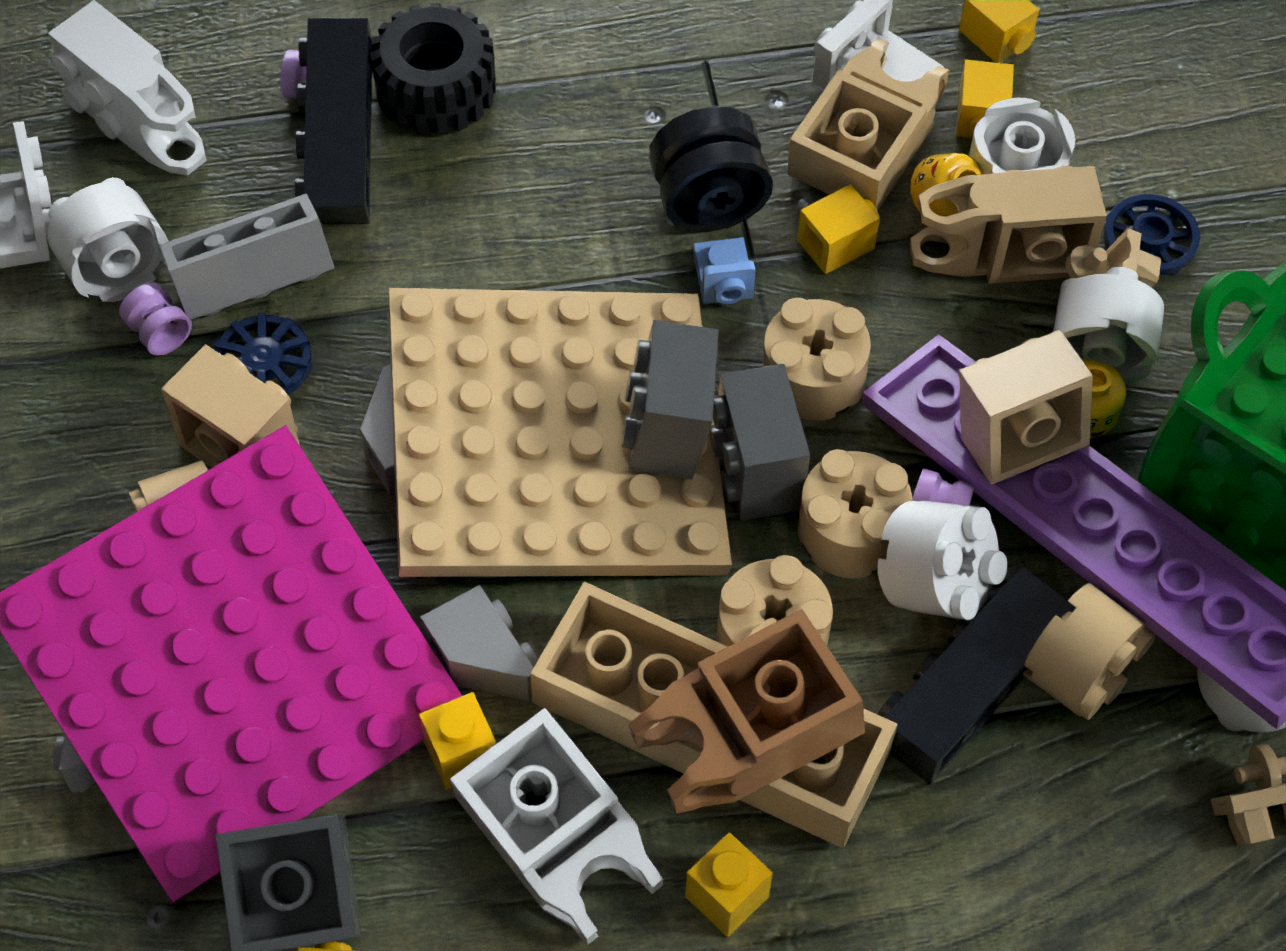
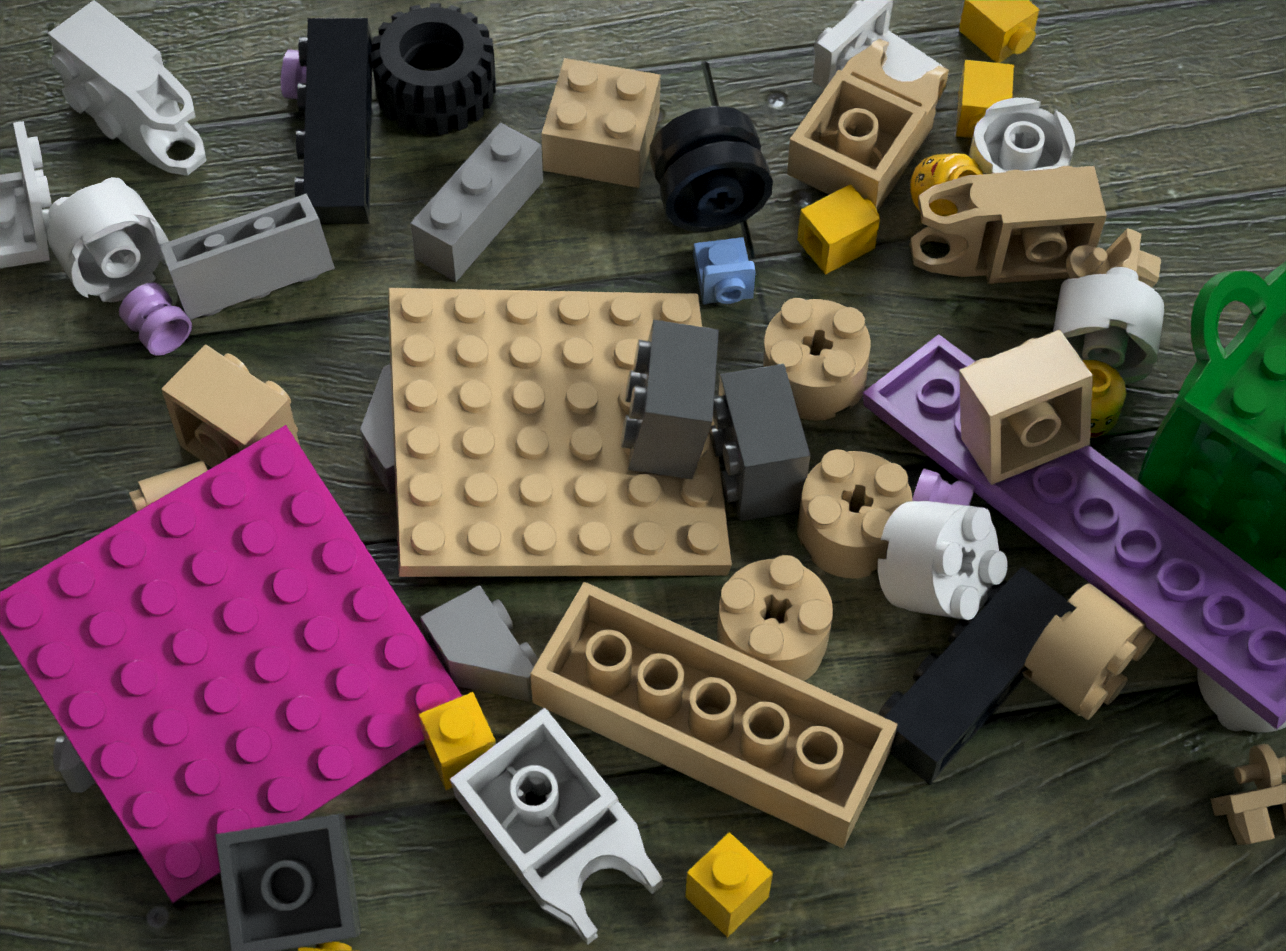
dark blue wheel [214,312,312,395] -> none
medium nougat brick [629,609,865,813] -> none
dark blue wheel [1104,194,1200,276] -> none
none -> light grey brick [410,122,543,282]
none -> tan brick [541,58,660,188]

